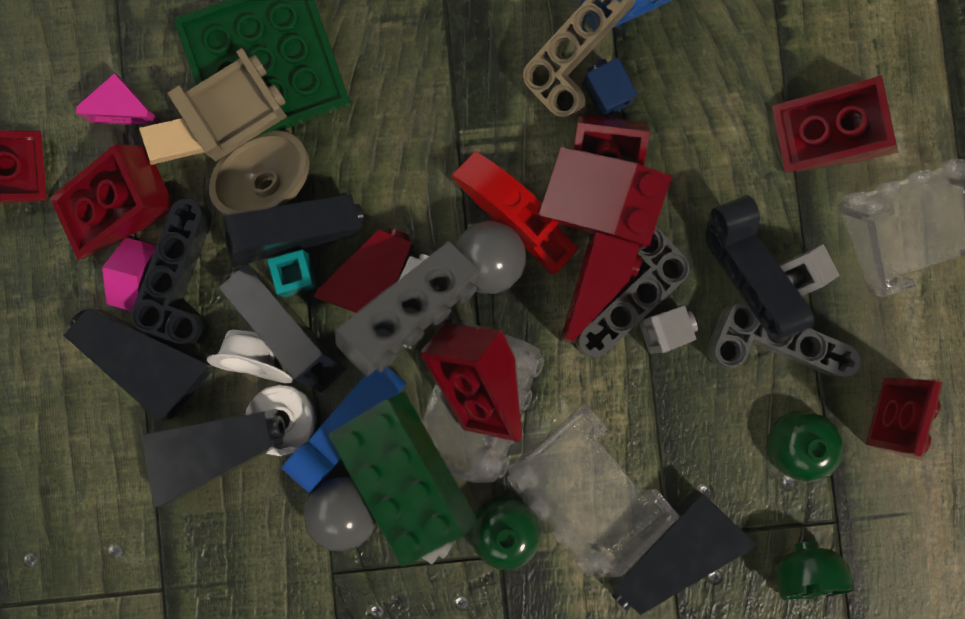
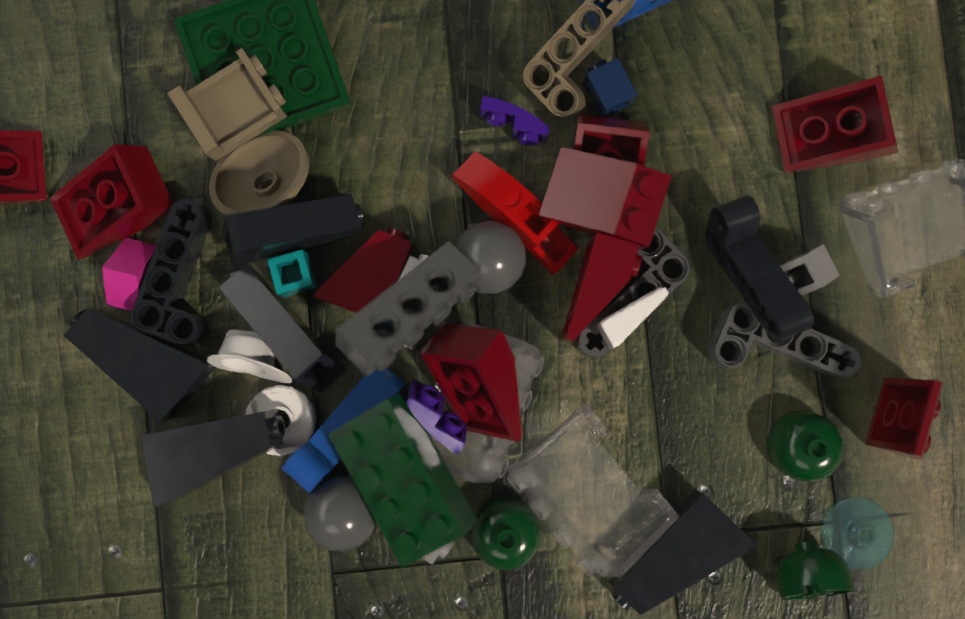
dark pink slope [76,73,160,126] -> none
tan tile [139,118,204,165] -> none
light grey slope [639,306,698,354] -> none
none -> dark purple slope [407,379,467,454]
none -> dark purple slope [480,96,549,146]
none -> white slope [596,287,669,349]
none -> clear light blue dish [822,498,894,570]

